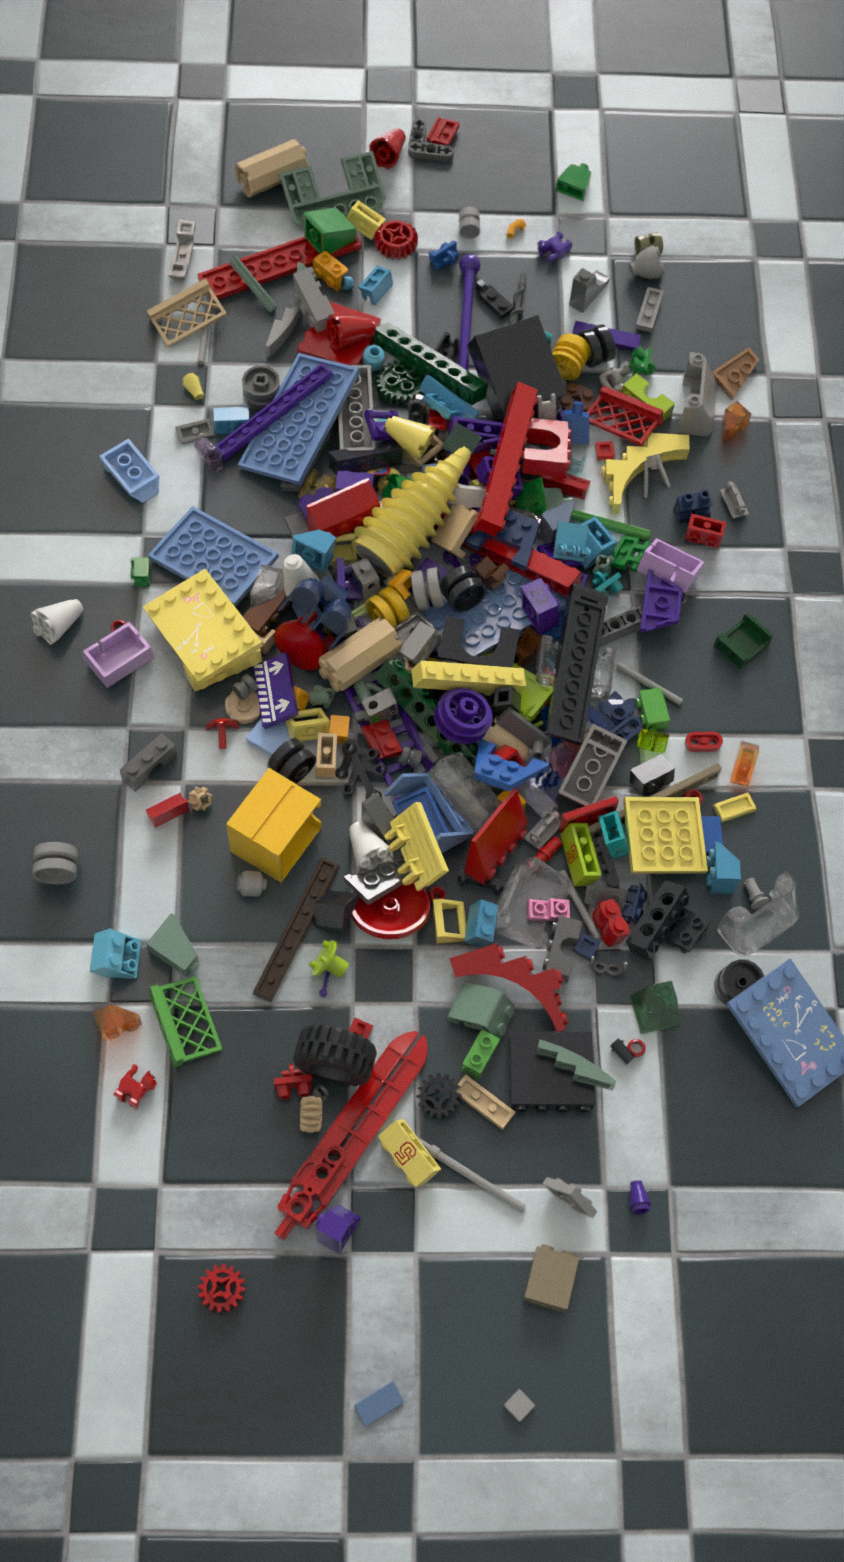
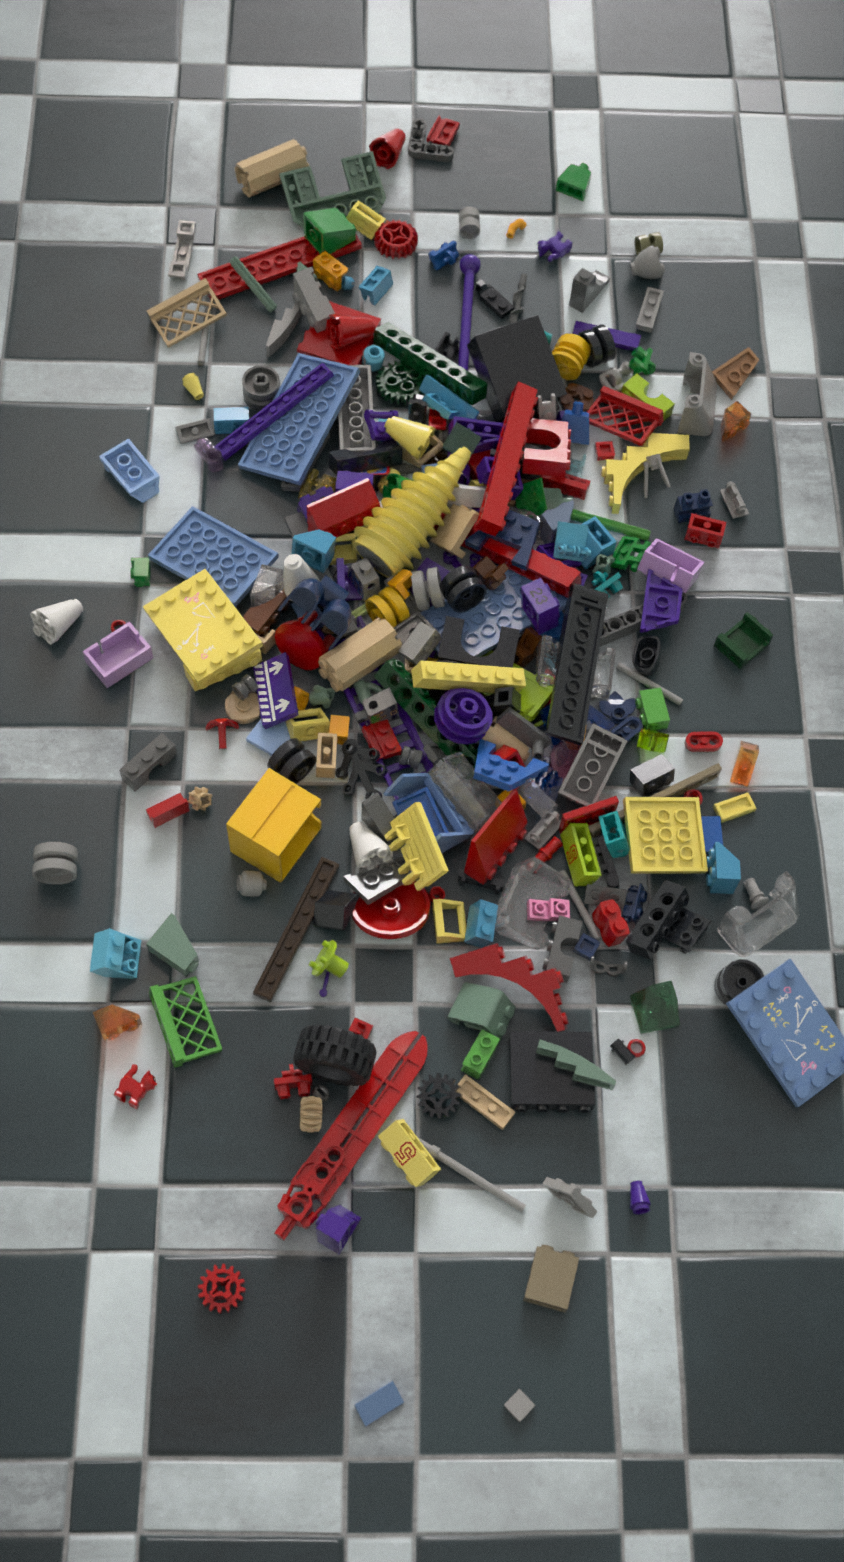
none -> black piece [632,636,661,676]

